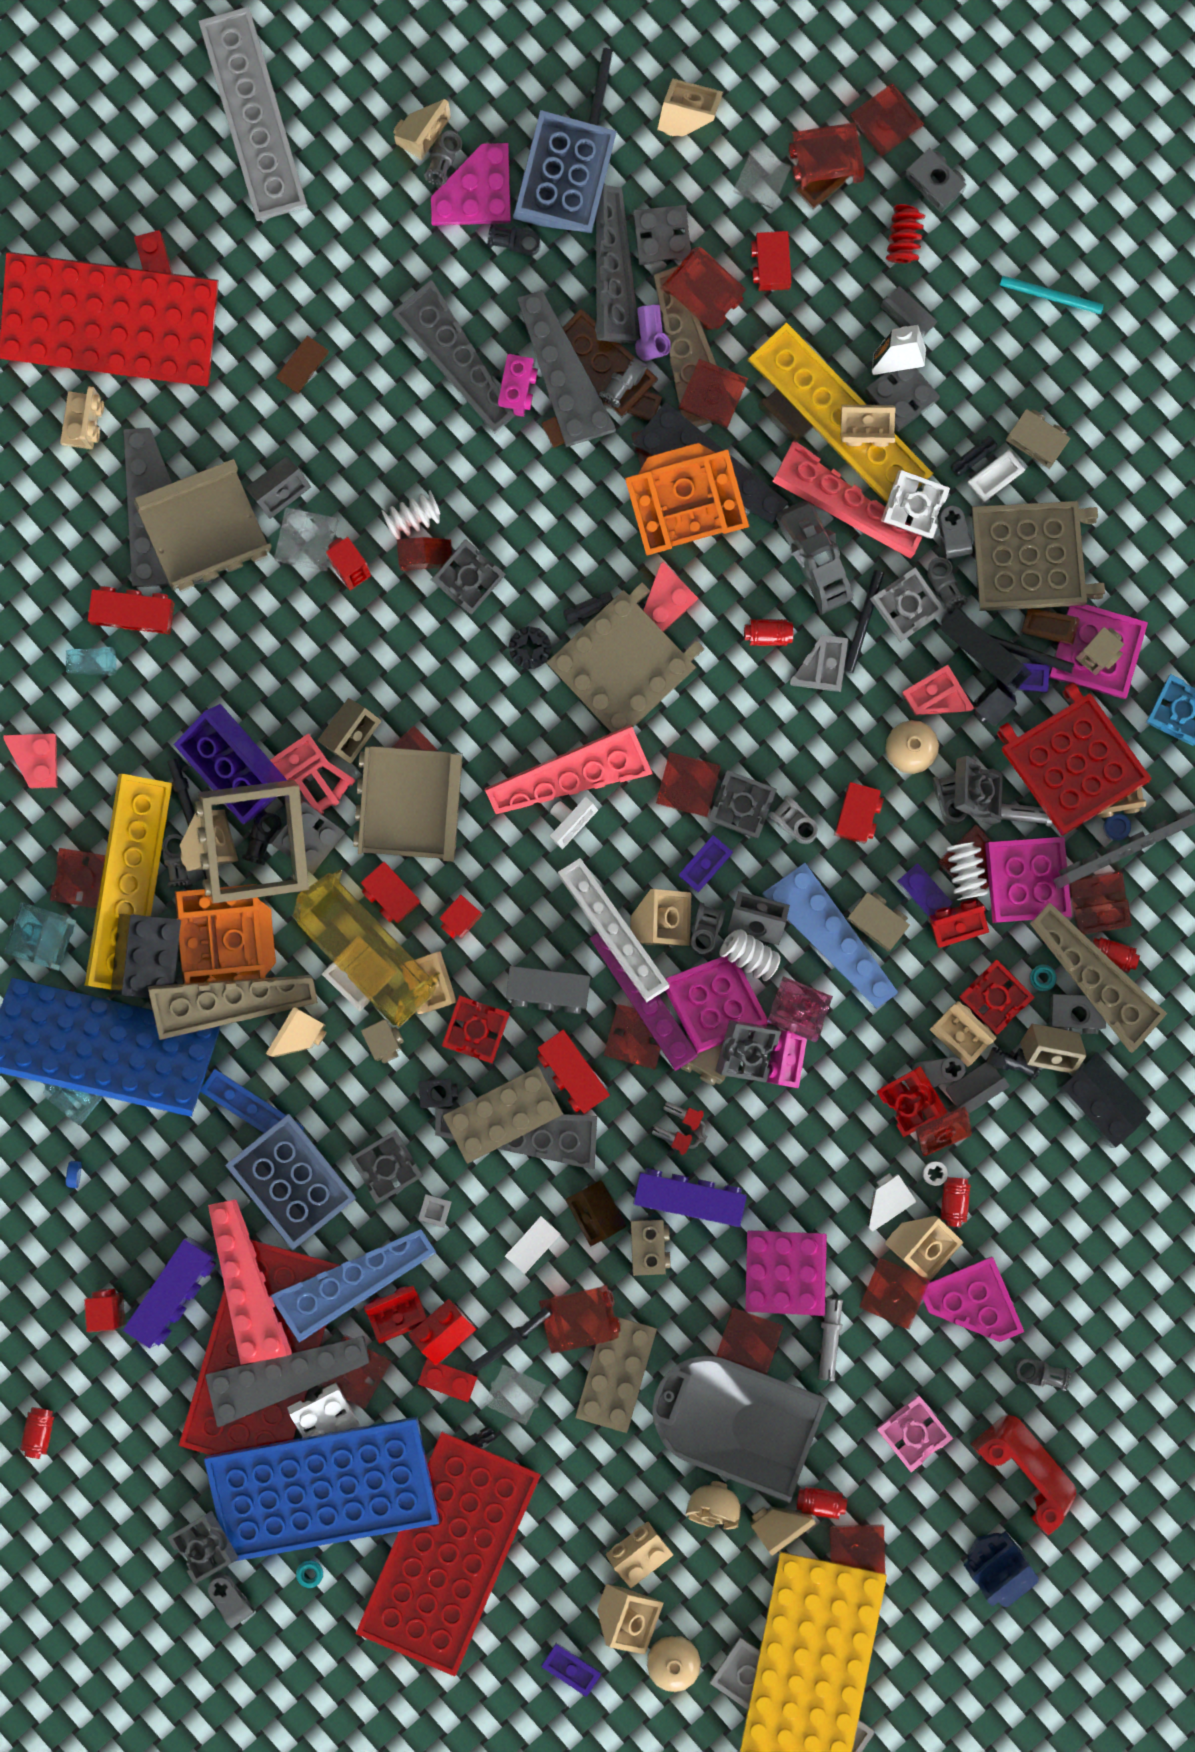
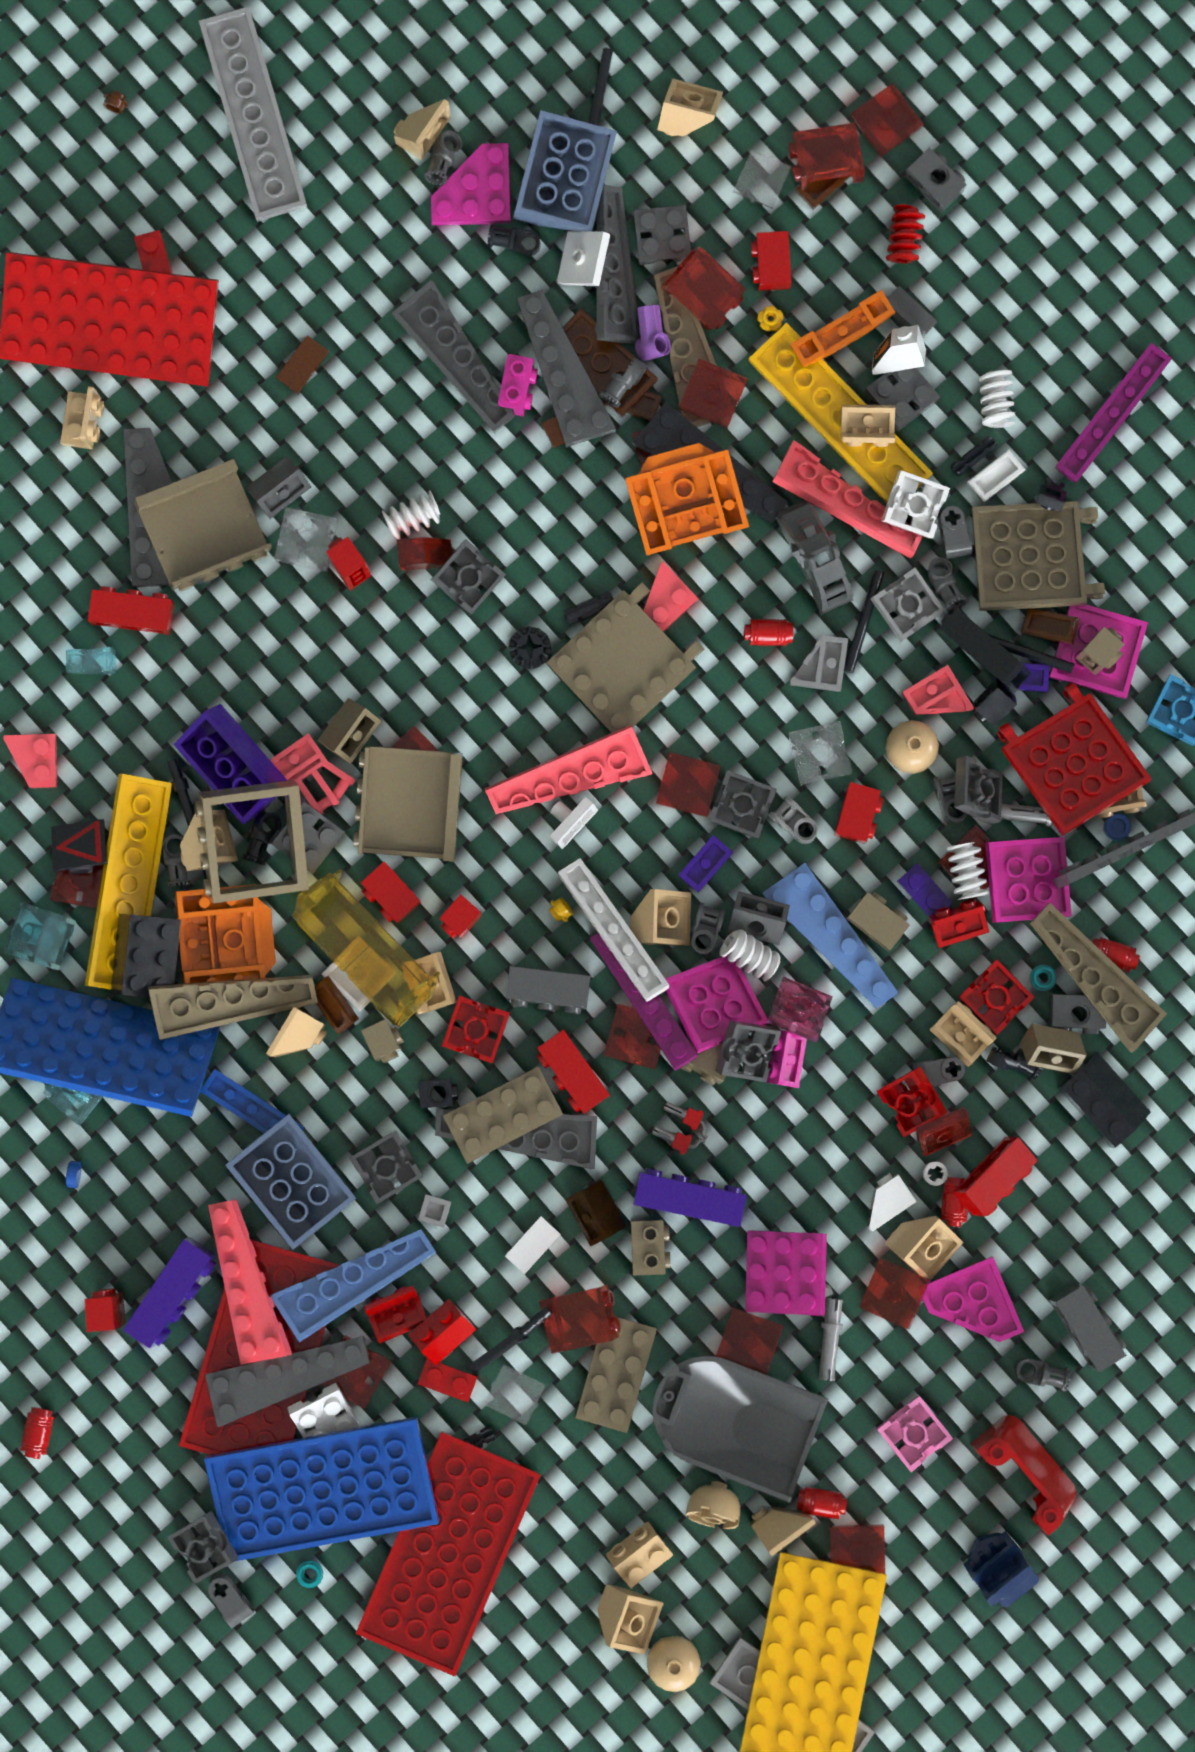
dark purple plate [541,1642,601,1697] -> none
dark brown panel [758,389,813,442] -> none
dark grey panel [946,1062,1010,1116] -> none
teal bar [1000,275,1104,314] -> none
dark tan brick [1006,409,1070,469] -> none
clear red slope [1069,870,1132,934] -> none
none -> black piece [51,819,107,874]
none -> reddish brown plate [103,90,128,114]
none -> reddish brown tile [314,976,359,1035]
none -> yellow plate [549,897,573,922]
none -> white plate [557,231,610,286]
none -> yellow plate [758,306,784,331]
none -> clear brick [788,721,852,785]
none -> orange slope [790,290,895,368]
none -> red brick [953,1137,1038,1216]
none -> white piece [979,370,1016,428]
none -> black plate [1036,477,1067,512]
none -> dark grey brick [1048,1283,1127,1373]
none -> magenta plate [1055,343,1172,484]

